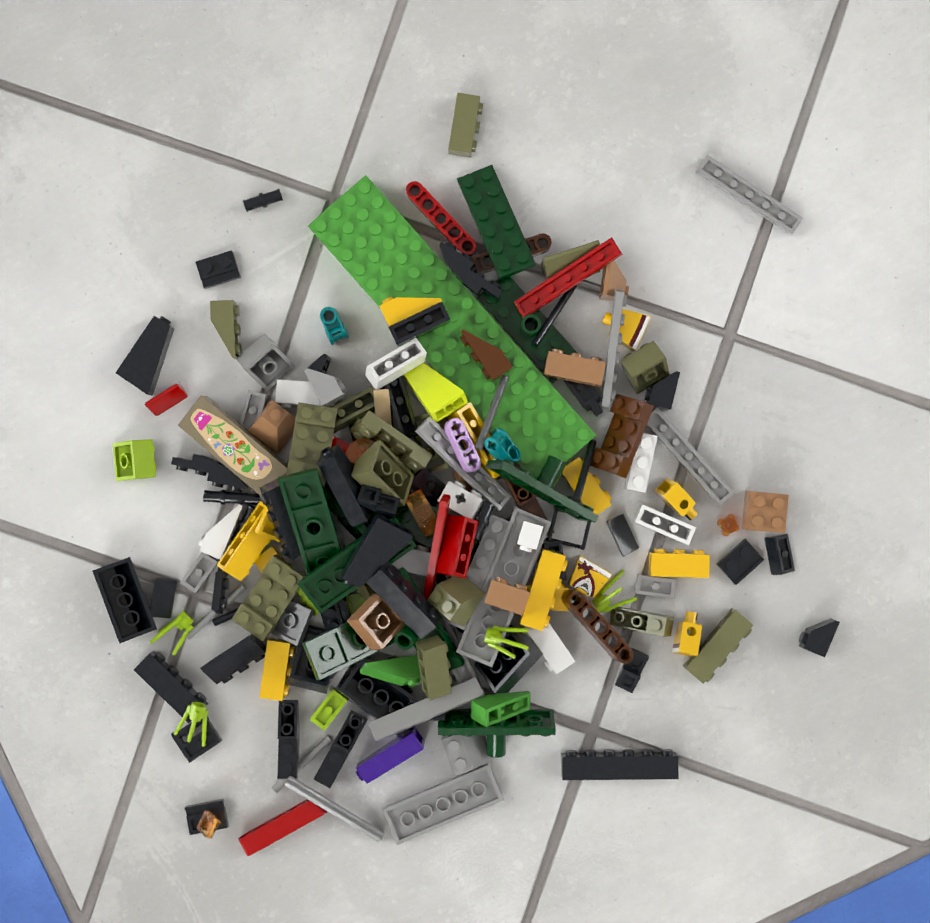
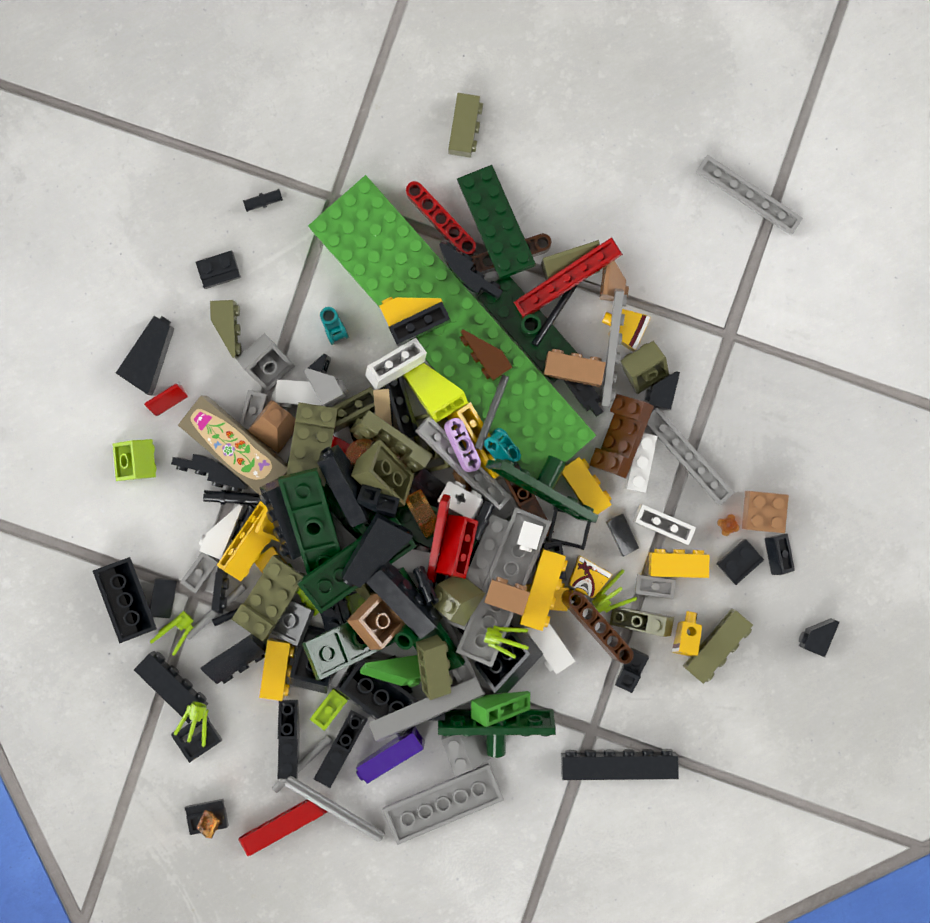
black bar [573,439,597,502] -> none
yellow torso [654,478,698,520] -> none
none -> black pin [413,566,439,606]

